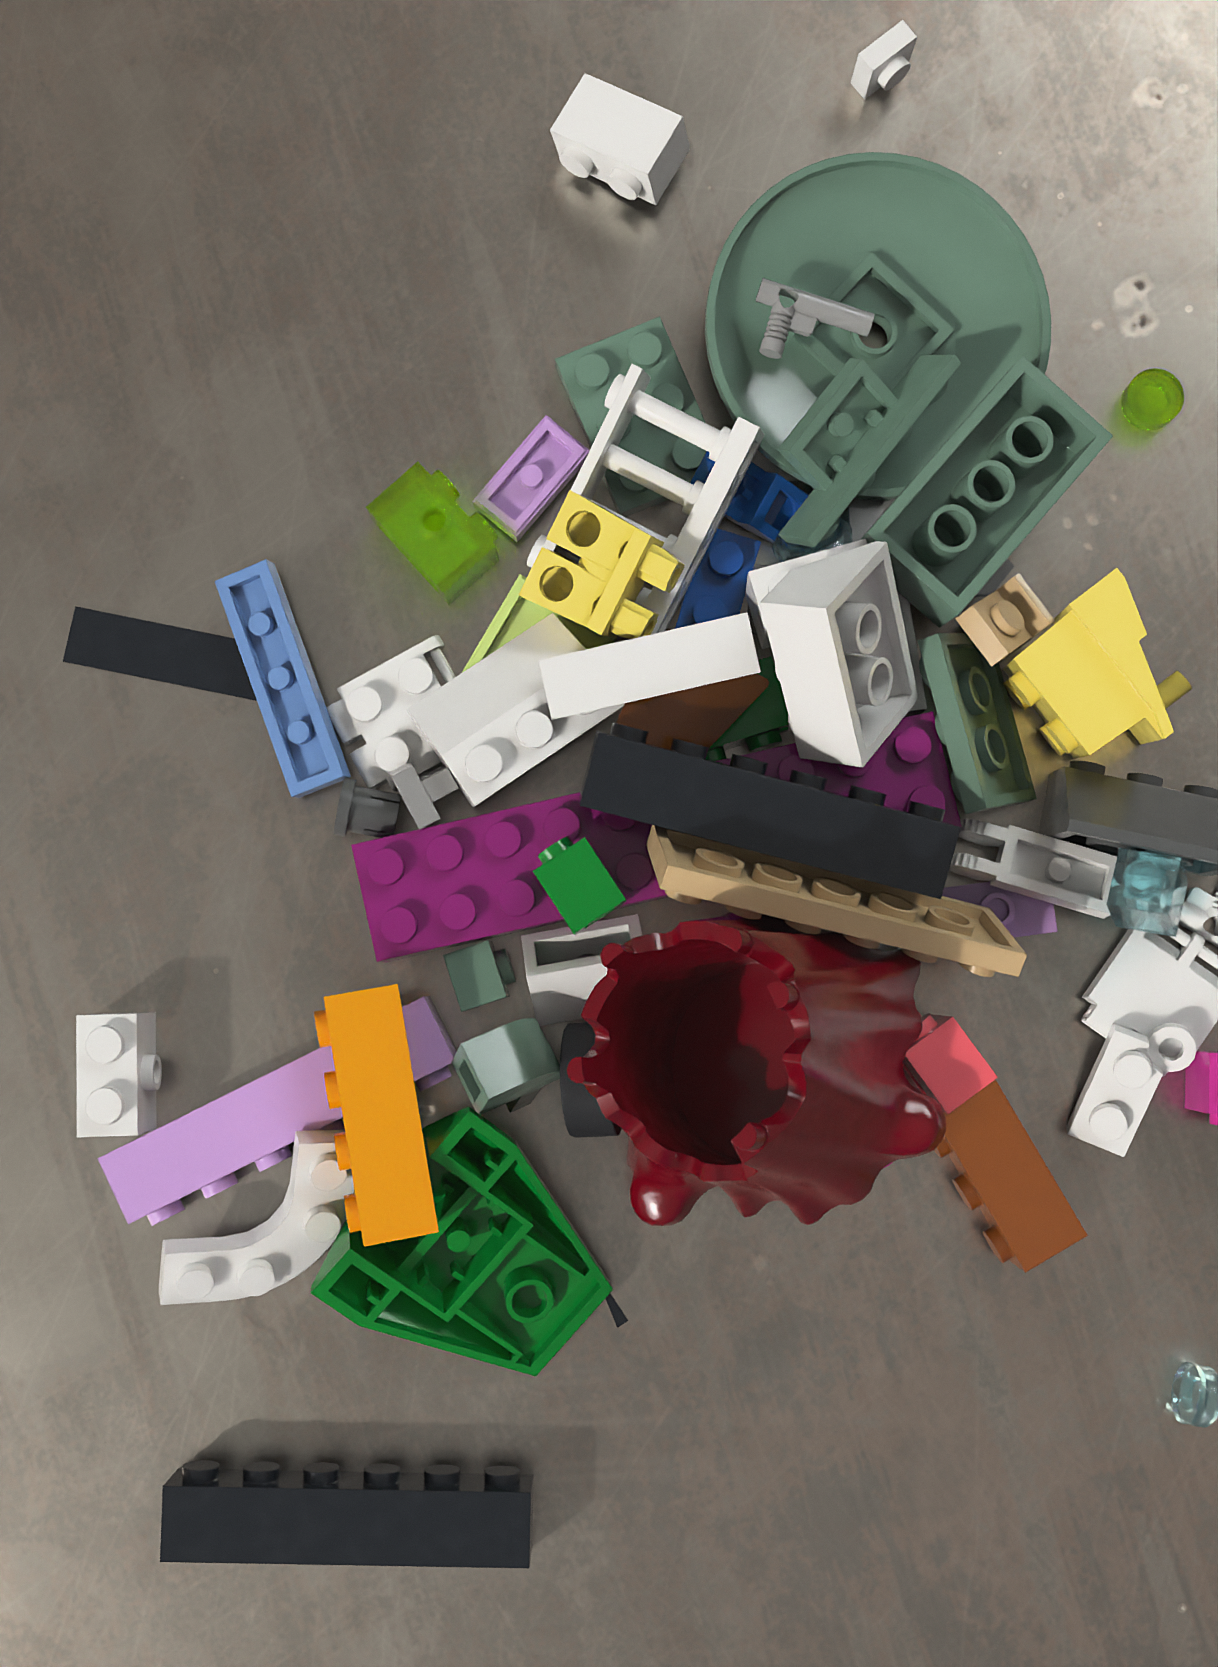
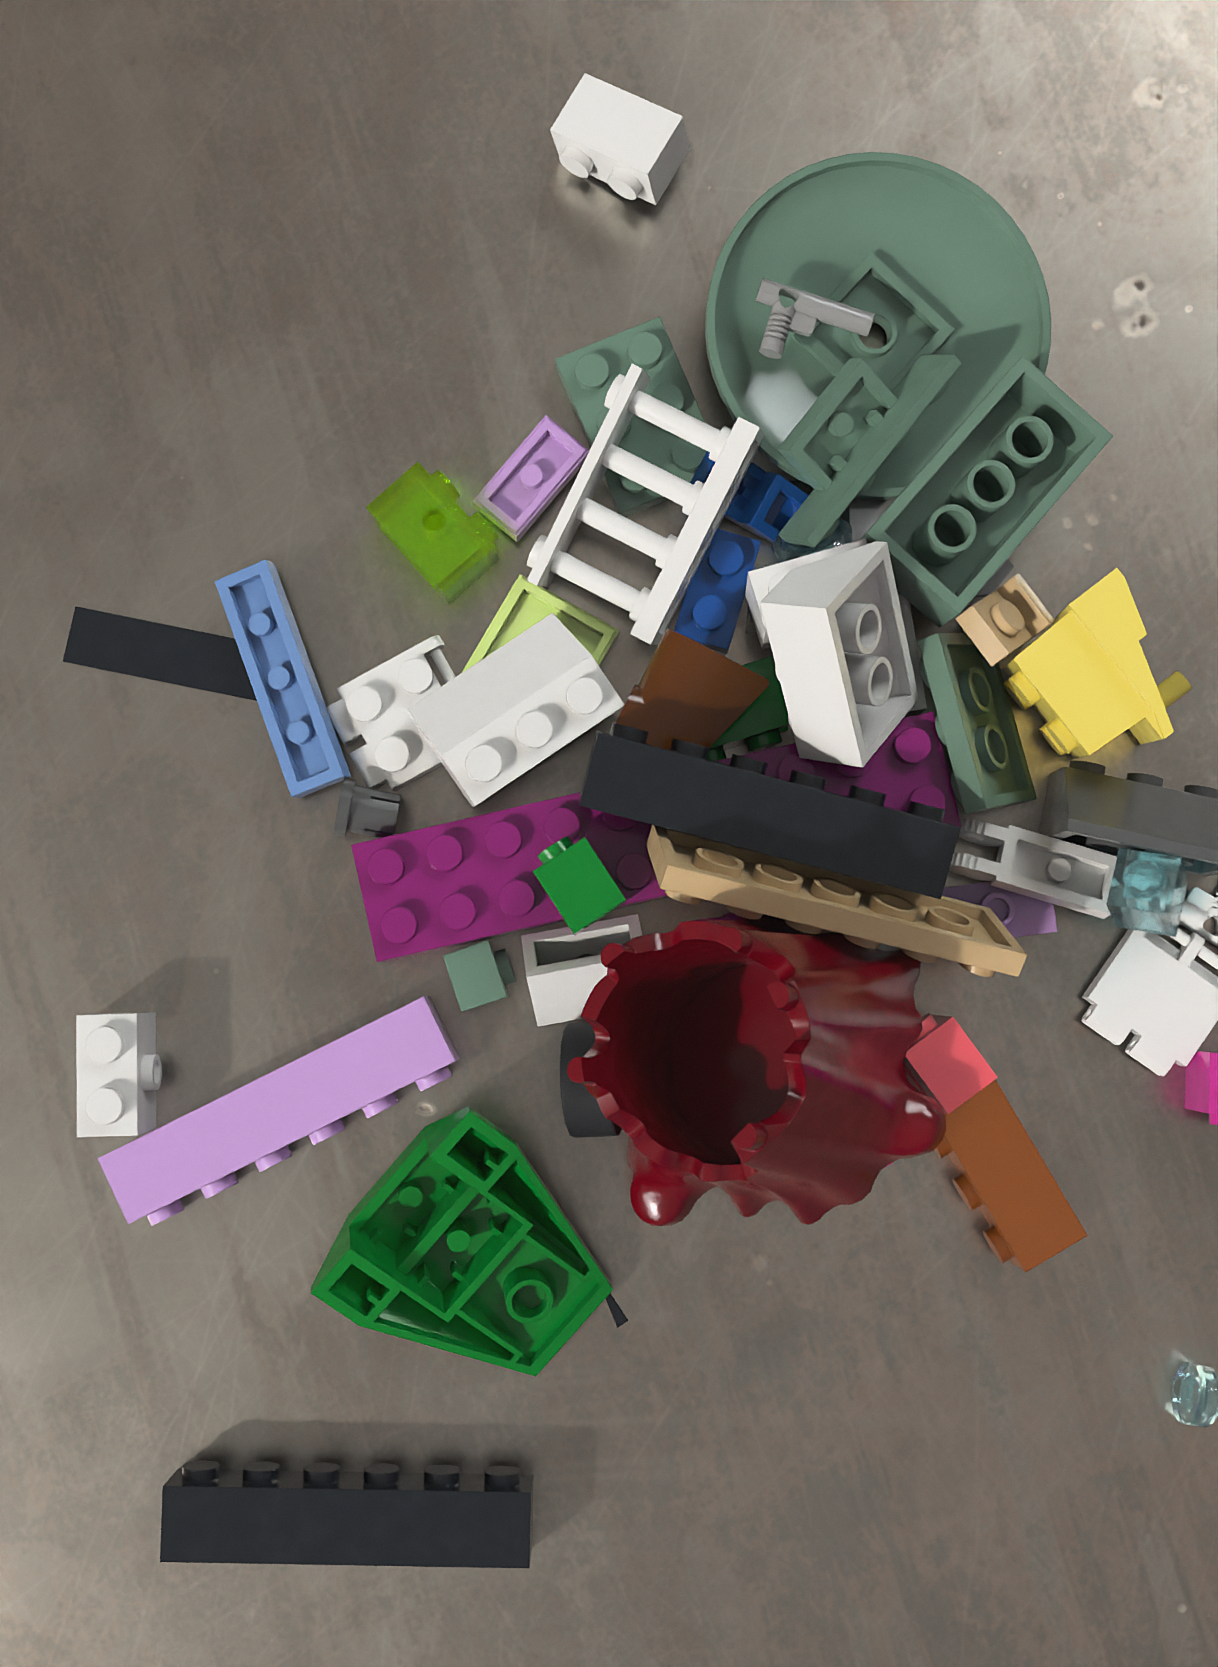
white plate [159,1129,354,1305] -> none
light orange brick [314,984,439,1247] -> none
light grey tile [389,762,458,830] -> none
sand green brick [451,1018,560,1115] -> none
light yellow hips [519,490,685,639] -> none
white sticker [538,612,761,720] -> none
white plate [851,20,917,100] -> none
white hinge [1066,1023,1197,1157] -> none
clear neon green tile [1121,368,1184,430] -> none

